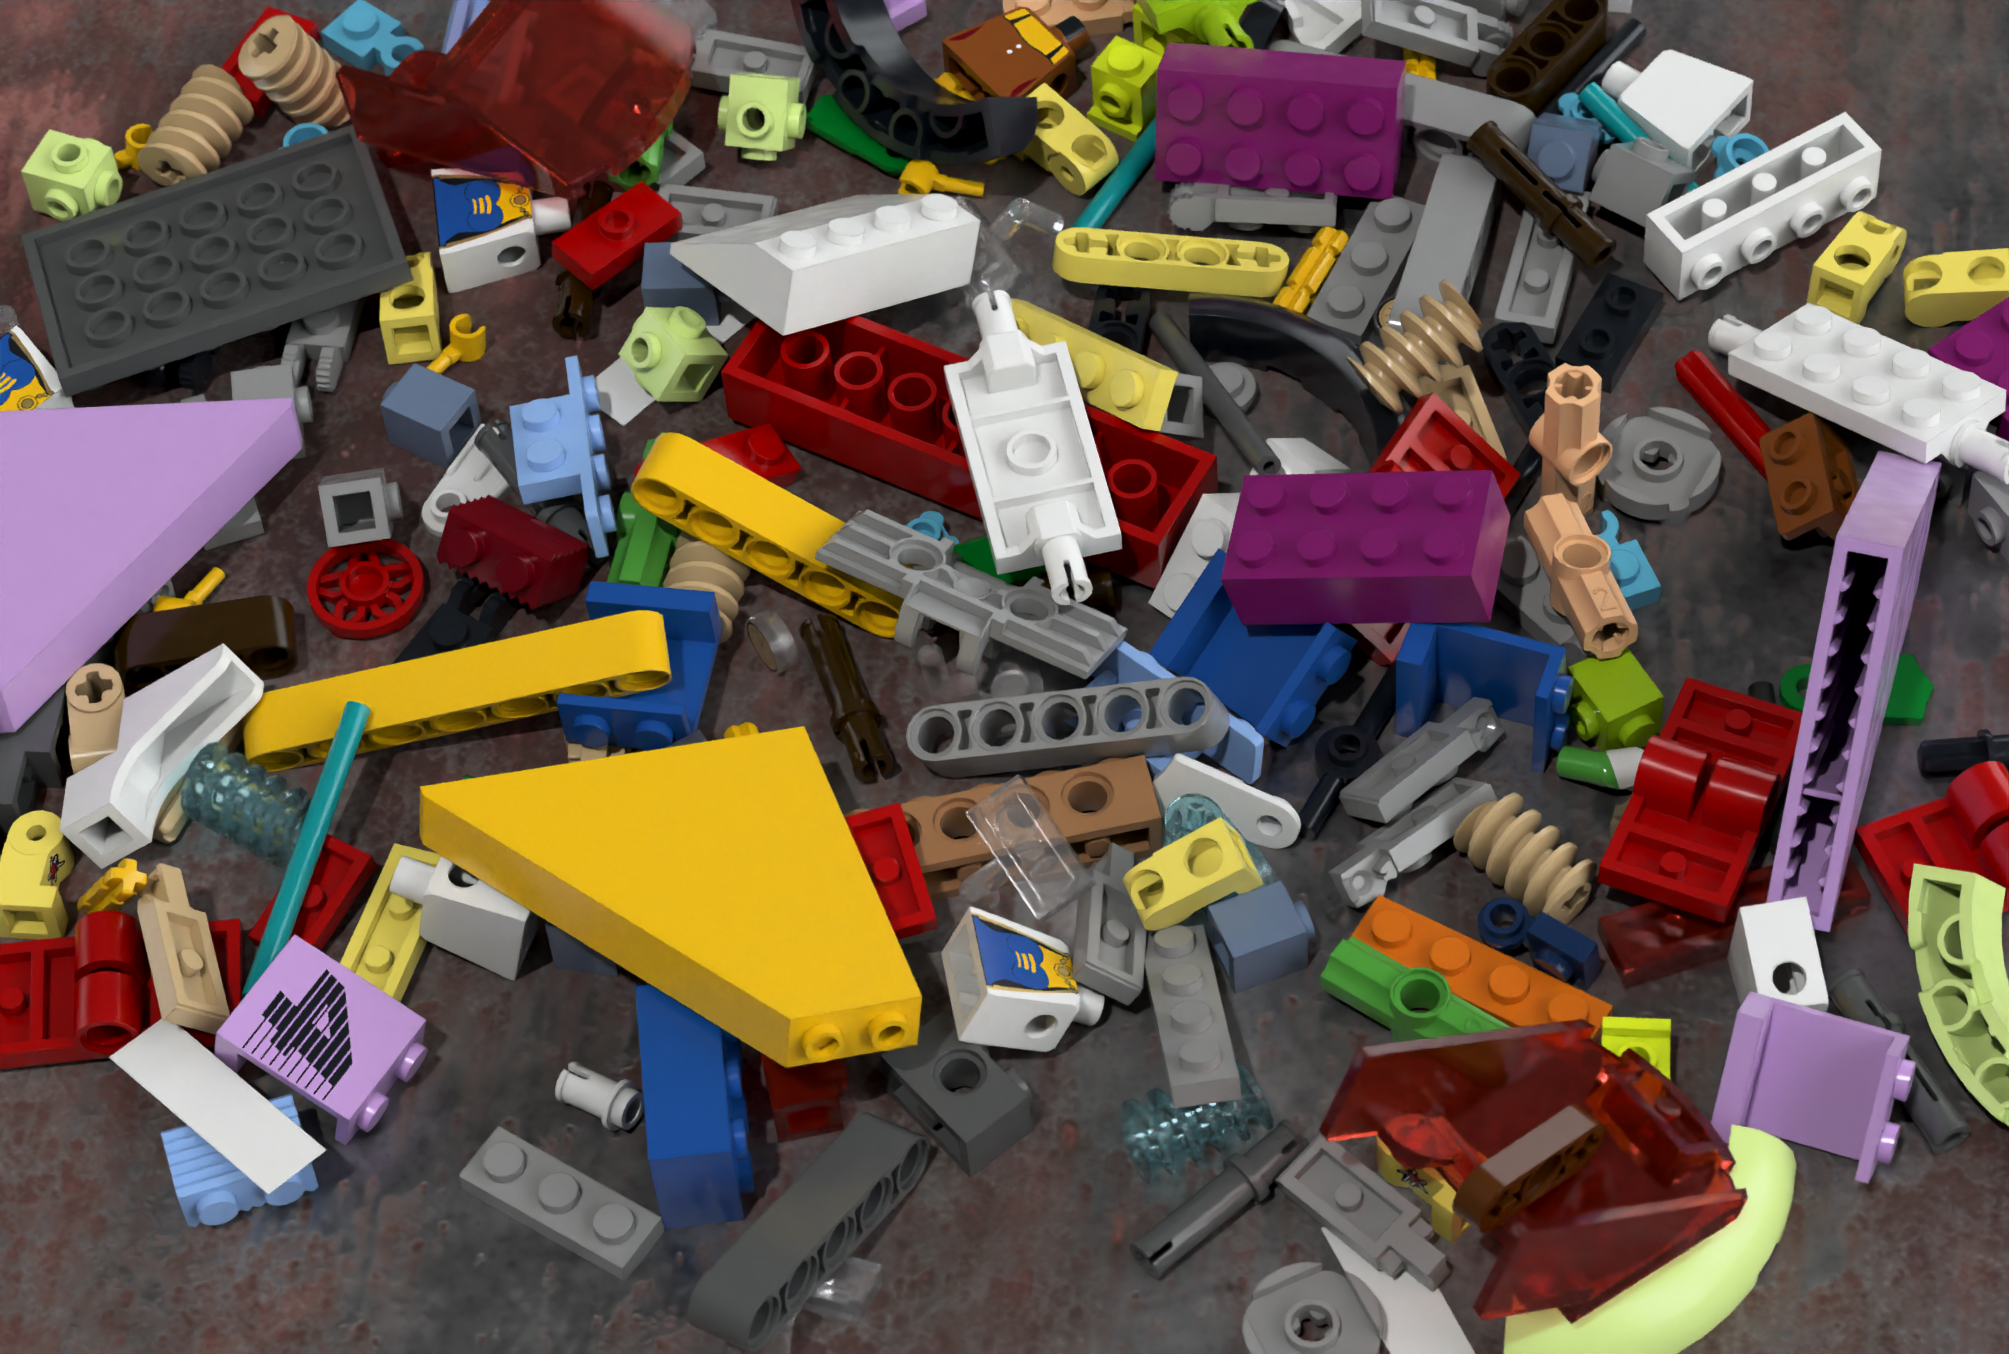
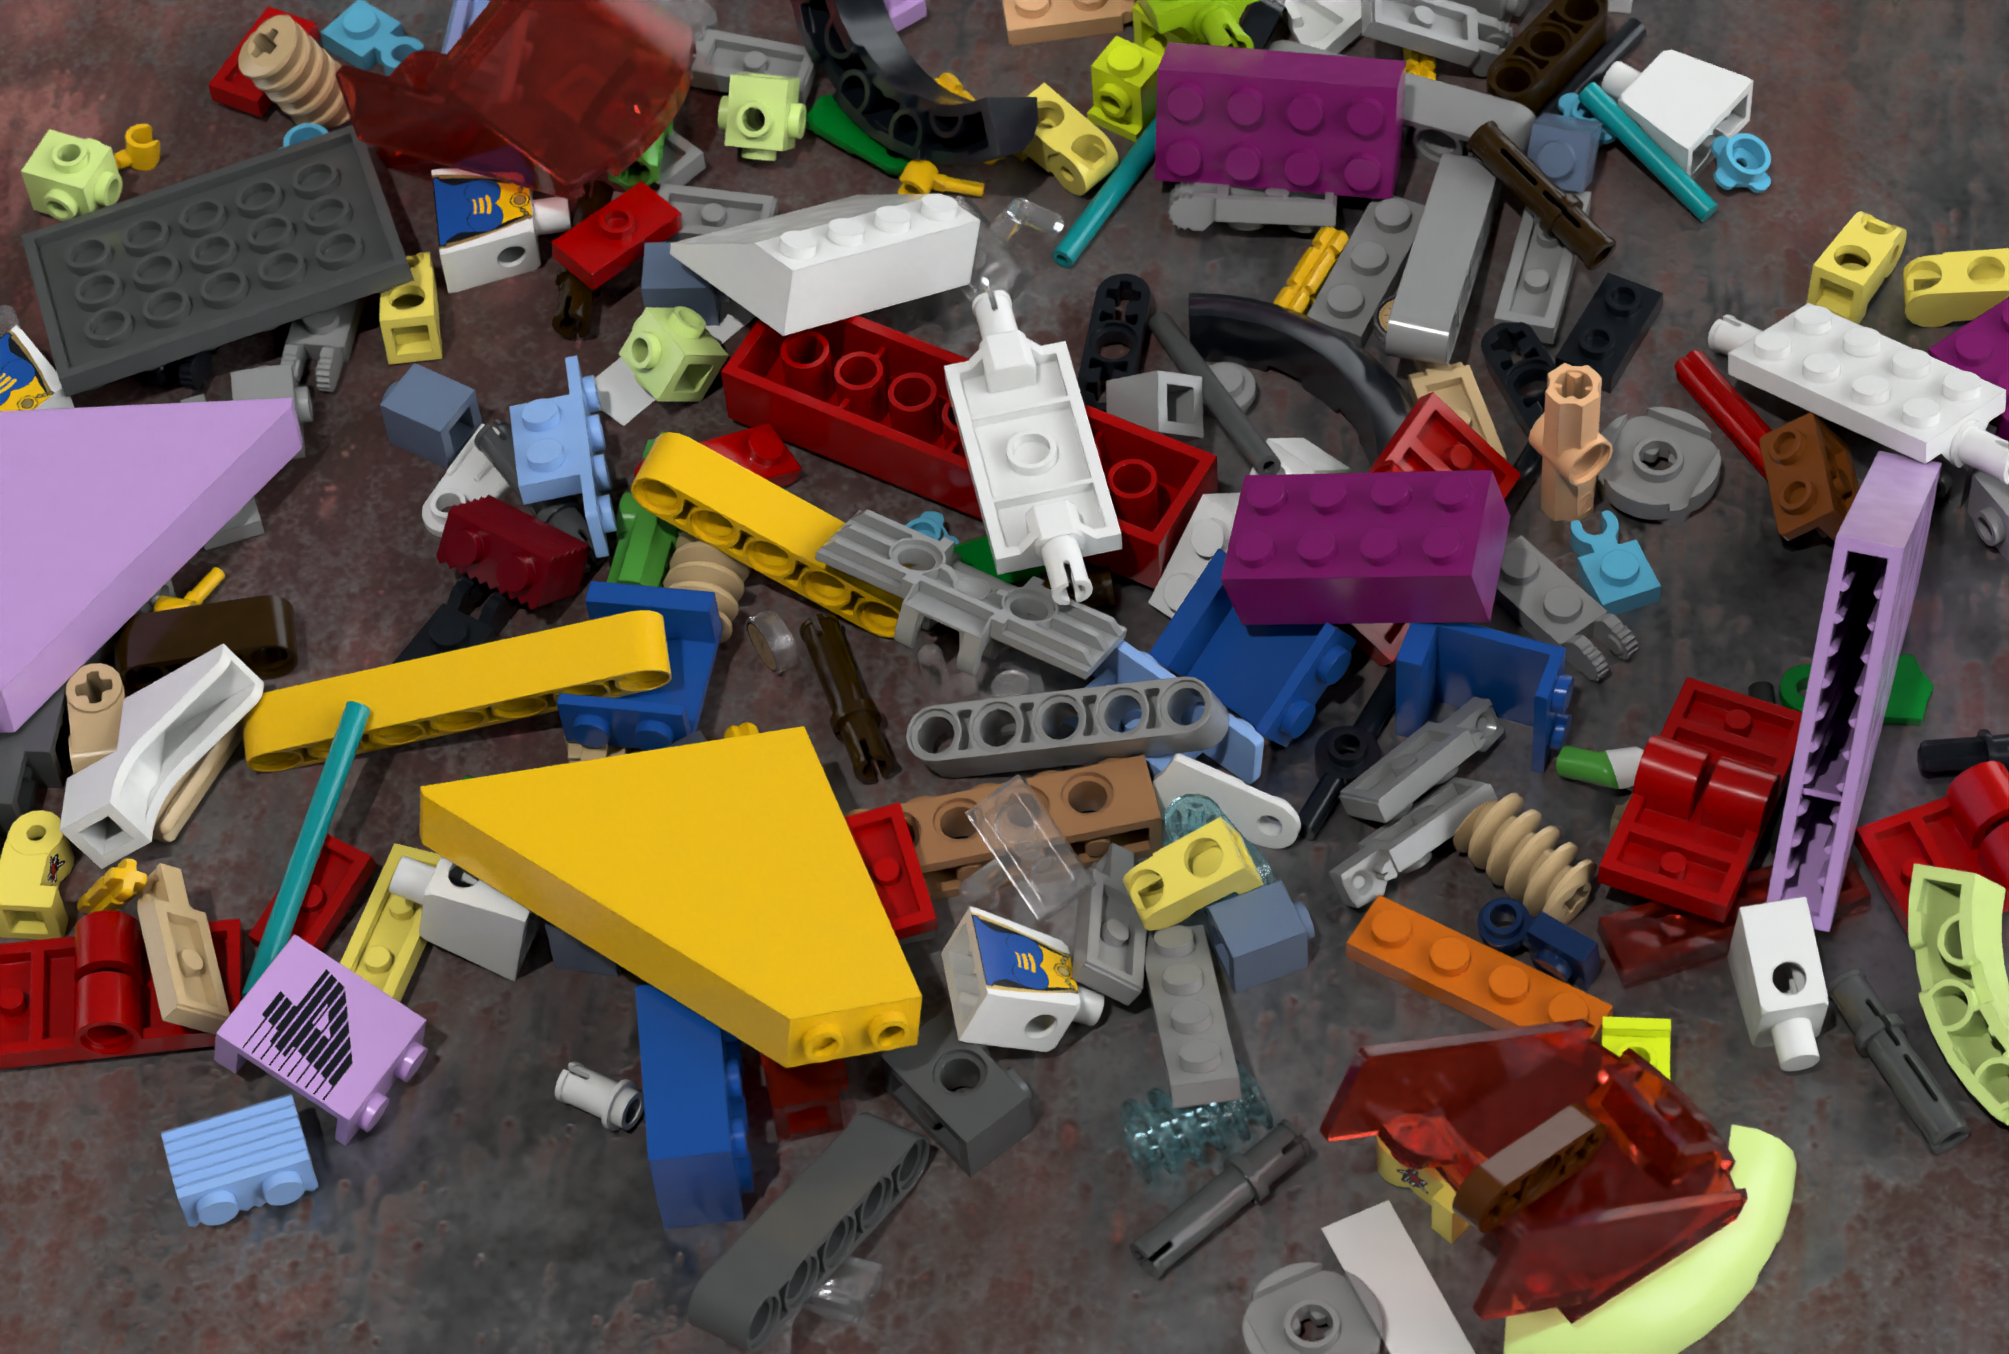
white sticker [109,1019,326,1195] -> none
tan piece [137,64,254,187] -> none
clear light blue piece [181,742,312,867] -> none
red wheel [307,538,425,640] -> none
light grey brick [318,467,403,548] -> none
yellow hand [426,314,486,374] -> none
light grey plate [458,1126,665,1282] -> none
dark orange torso [942,7,1090,101] -> none
light yellow plate [1011,298,1178,431] -> none
light yellow beam [1052,227,1290,297] -> none
light grey hinge [1276,1132,1451,1292] -> none
bright green piece [1320,936,1521,1085] -> none
tan piece [1345,279,1484,415] -> none
light nougat piece [1523,493,1638,660] -> none
lime brick [1567,647,1664,751] -> none
light grey brick [1589,137,1696,227] -> none
white brick [1643,112,1882,301] -> none
lavender panel [1708,991,1916,1184] -> none

